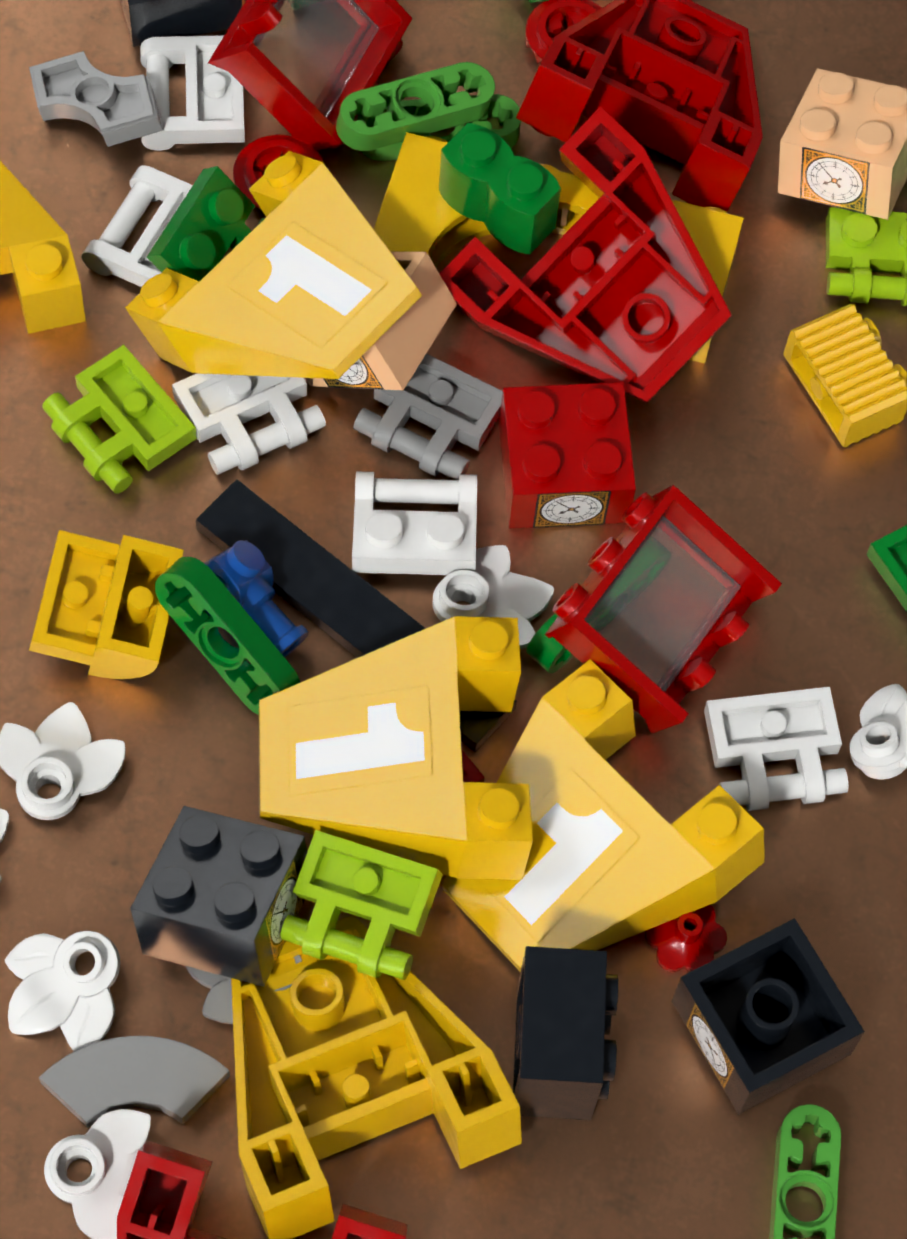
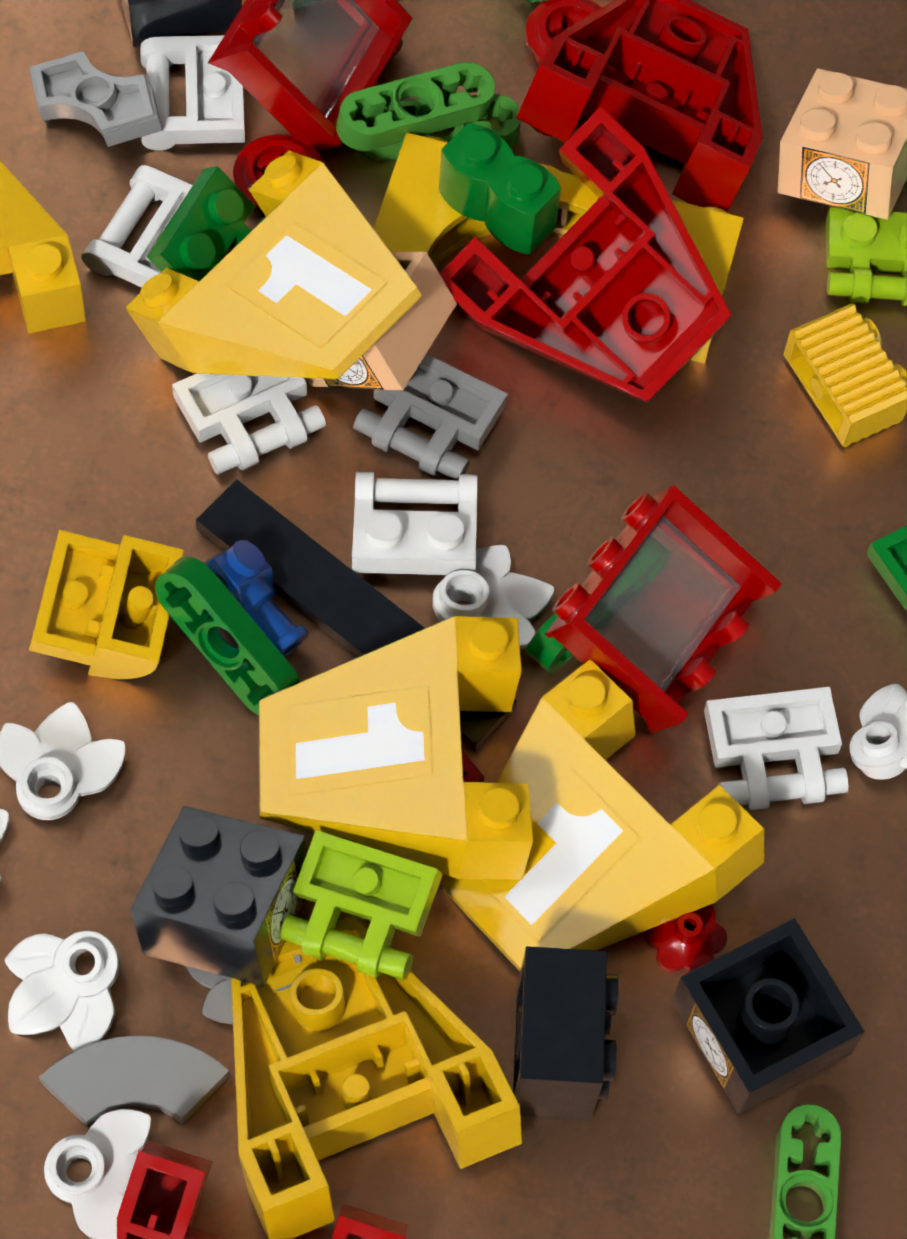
lime plate [42,344,197,494] -> none
red brick [499,382,636,529] -> none

